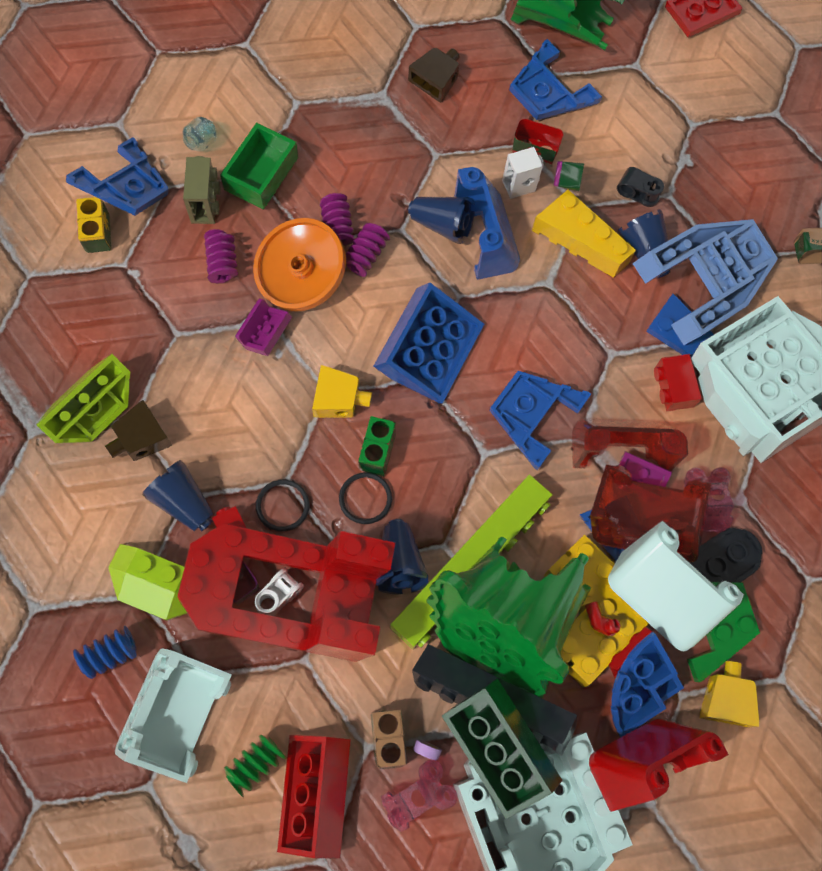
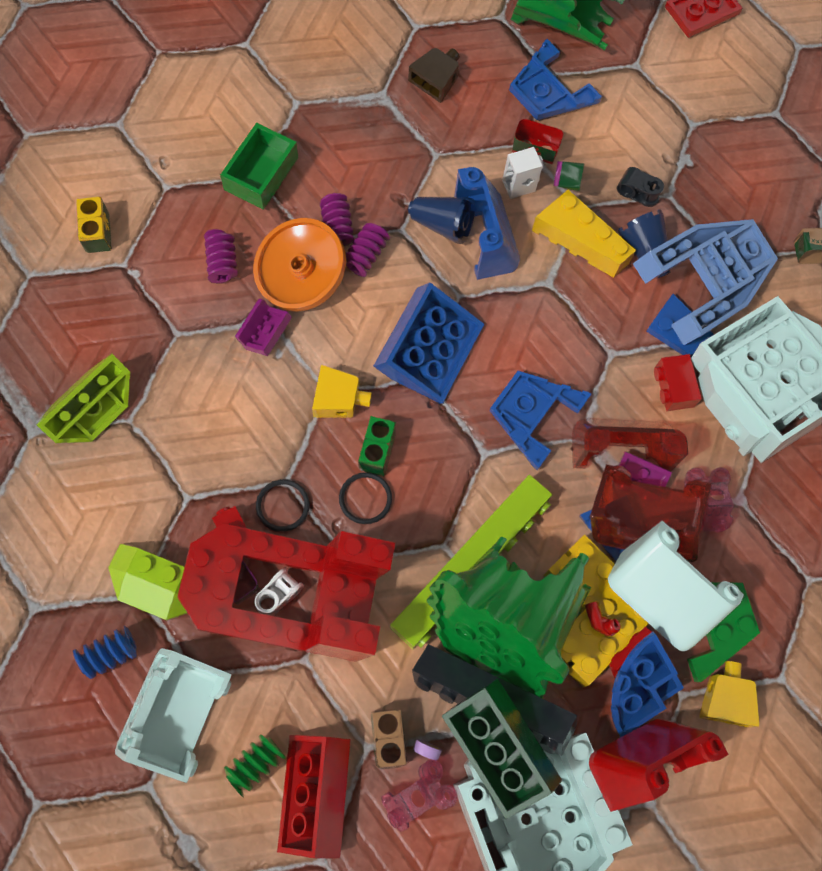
blue wing [66,137,169,216] -> none
dark brown torso [105,400,172,461] -> none
dark blue cone [142,460,214,532] -> none
clear light blue head [182,117,217,152] -> none
olive brick [183,156,221,224] -> none
dark blue cone [376,519,428,595] -> none
black tile [683,528,763,583] -> none

